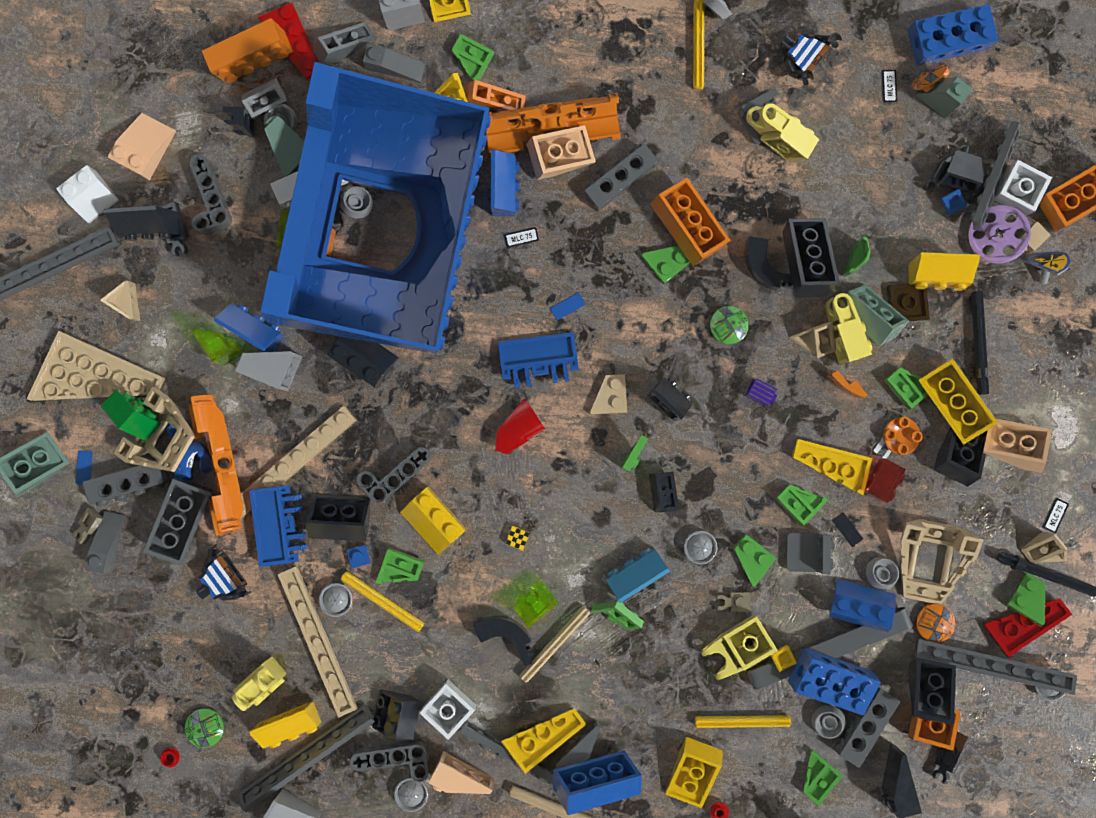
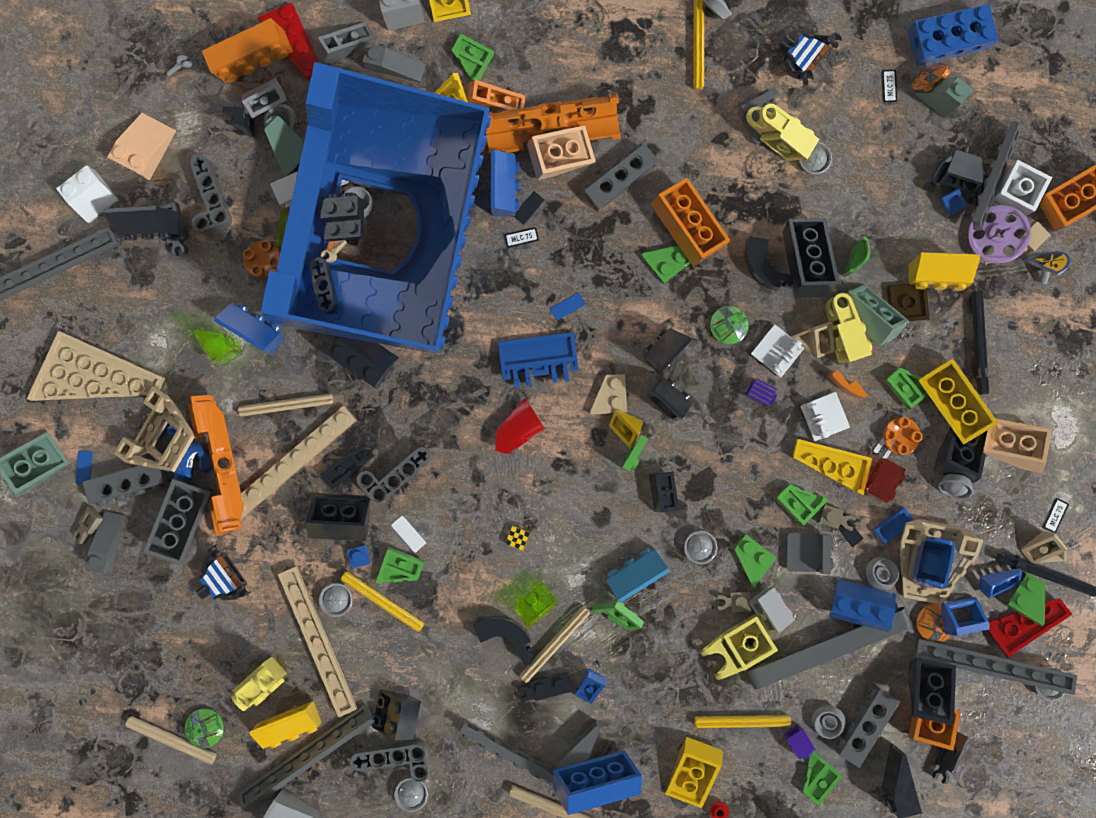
tan slope [100,281,140,321] -> none
green brick [101,389,161,441] -> none
red plate [160,747,180,768] -> none
light grey slope [235,351,303,391] -> none
blue hinge [249,485,308,567] -> none
yellow slope [400,487,467,555] -> none
white brick [420,679,476,740] -> none
light nougat slope [429,751,494,794] -> none
yellow wing [501,708,586,775] -> none
yellow tile [770,645,797,672] -> none
blue brick [788,648,881,715] -> none
none -> tan axle [125,716,217,764]
none -> light grey hand [167,55,192,76]
none -> tan axle [238,393,333,416]
none -> orange dish [243,240,280,278]
none -> black beam [310,257,338,314]
none -> black hinge [320,443,374,490]
none -> black plate [321,192,364,242]
none -> tan hand [321,240,347,263]
none -> white sticker [391,516,426,552]
none -> black sticker [514,191,545,225]
none -> black plate [518,672,572,702]
none -> blue slope [575,669,607,704]
none -> yellow slope [609,410,643,448]
none -> black slope [643,328,692,373]
none -> light grey brick [748,587,795,634]
none -> white hinge [751,325,804,378]
none -> dark purple brick [783,725,816,760]
none -> light grey hat [799,142,832,174]
none -> white hinge [800,392,850,441]
none -> dark tan plate [818,505,856,531]
none -> blue tile [872,507,914,545]
none -> blue piece [912,536,955,589]
none -> light grey hat [938,474,973,499]
none -> blue tile [941,597,990,636]
none -> blue slope [979,568,1022,598]

